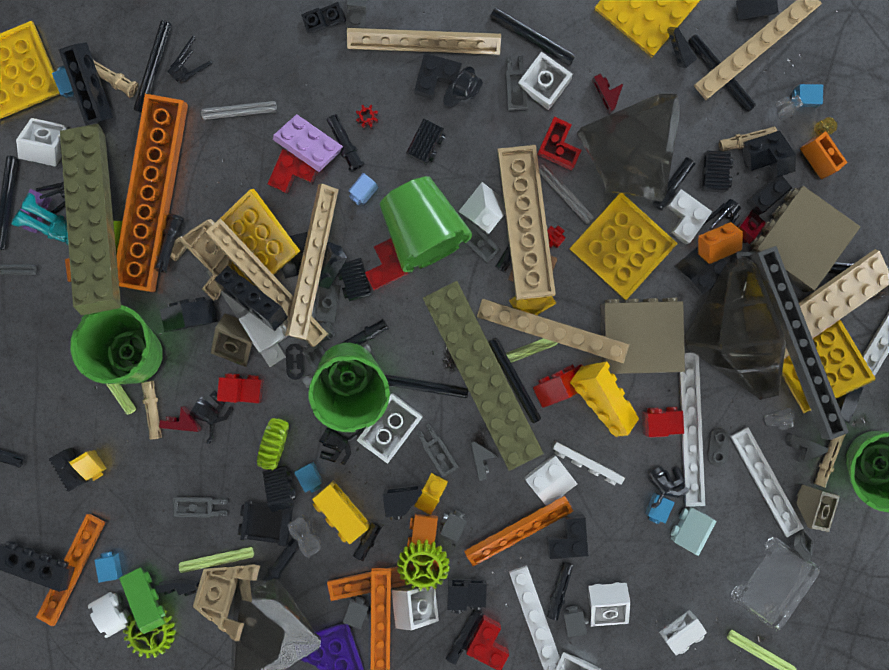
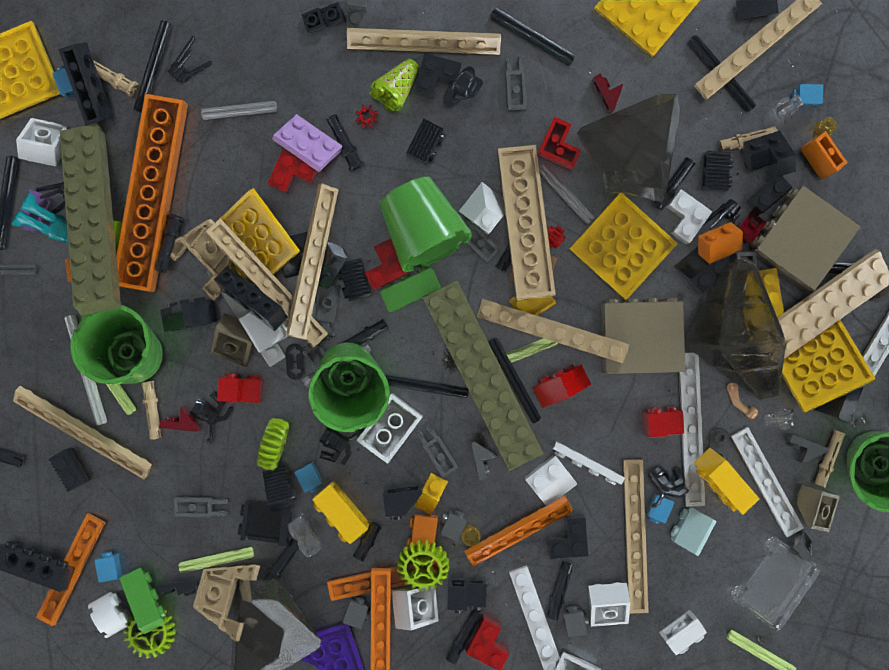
yellow slope [69,450,107,481] -> none
light blue brick [348,173,379,206] -> none
white slope [518,51,573,110] -> none
yellow wedge [570,361,639,437] -> none
black slope [667,27,697,68] -> none
dark grey brick [751,246,849,440] -> none
none -> tan plate [13,386,152,480]
none -> white axle [64,314,107,425]
none -> lime cone [369,59,420,113]
none -> bright green brick [380,266,441,313]
none -> clear yellow wheel [461,525,480,546]
none -> tan plate [623,459,649,614]
none -> yellow brick [693,448,760,515]
none -> light nougat piece [727,382,758,420]

